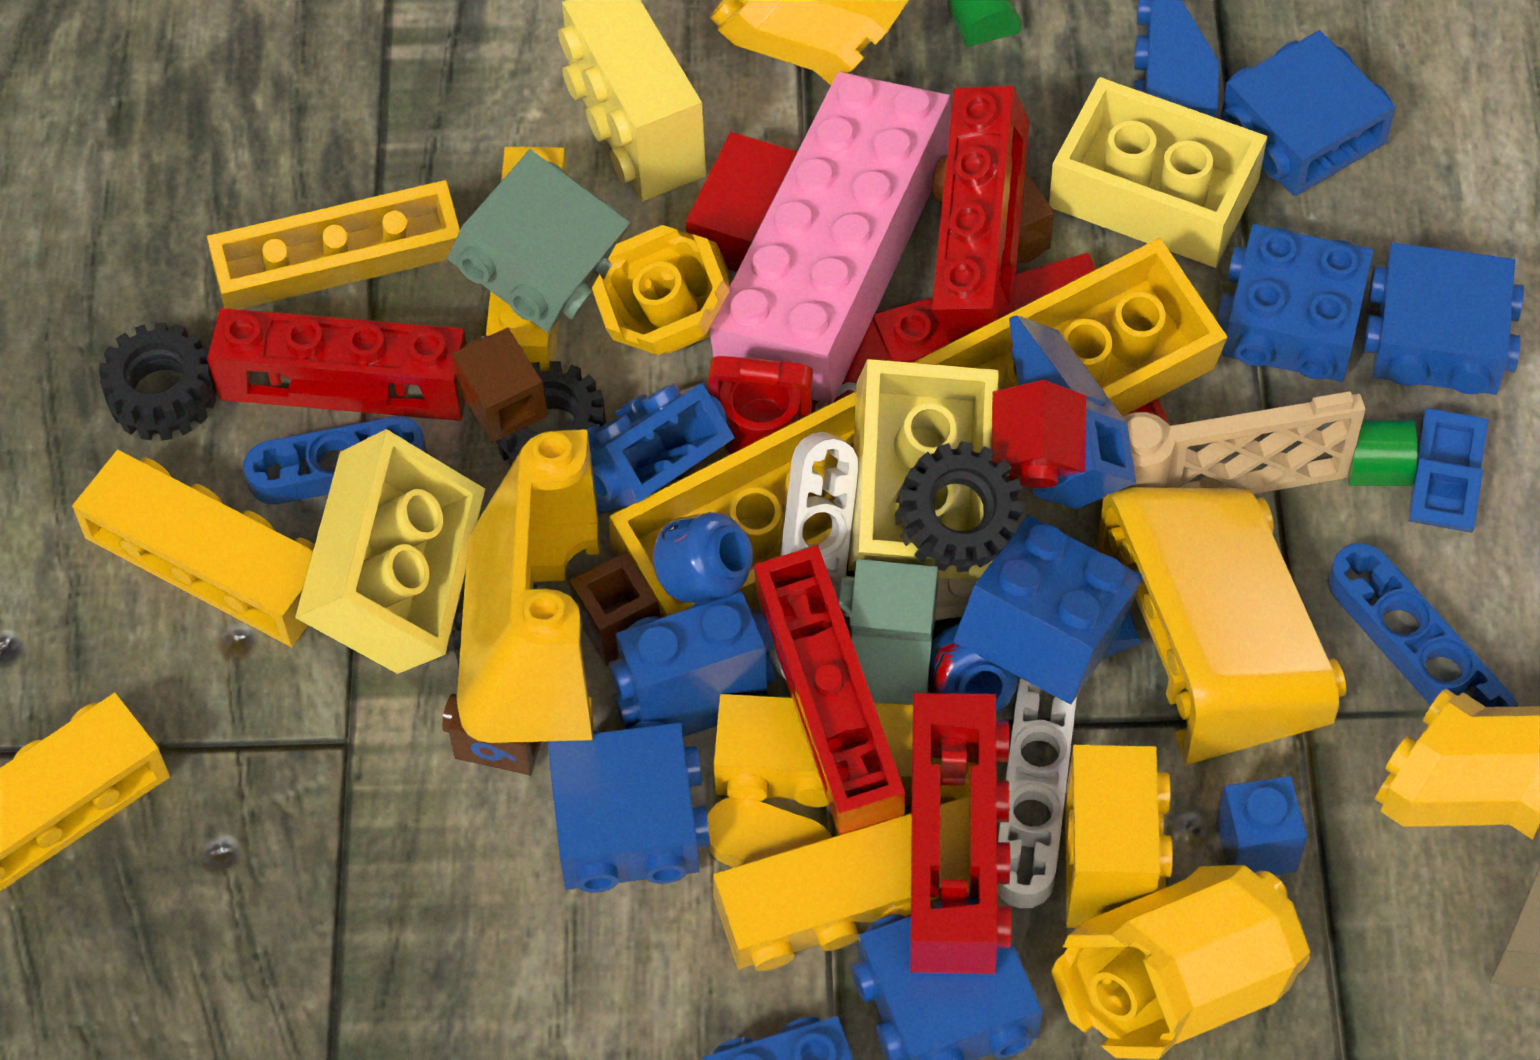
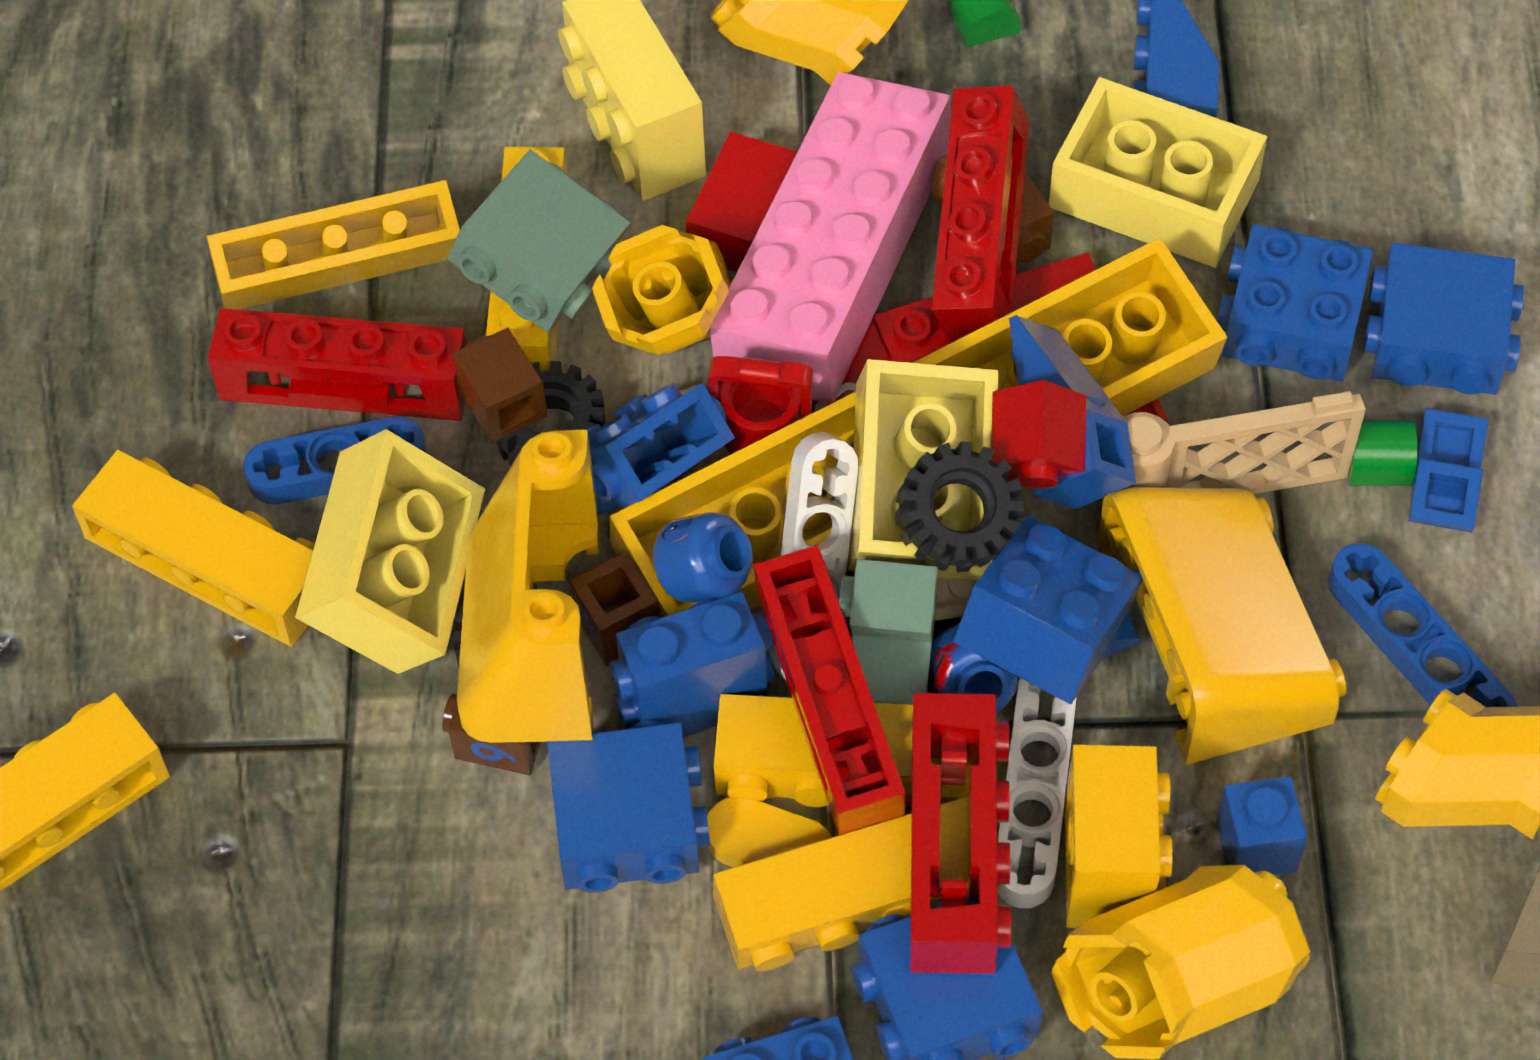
black tyre [99,323,217,441] -> none
blue brick [1220,30,1396,197] -> none

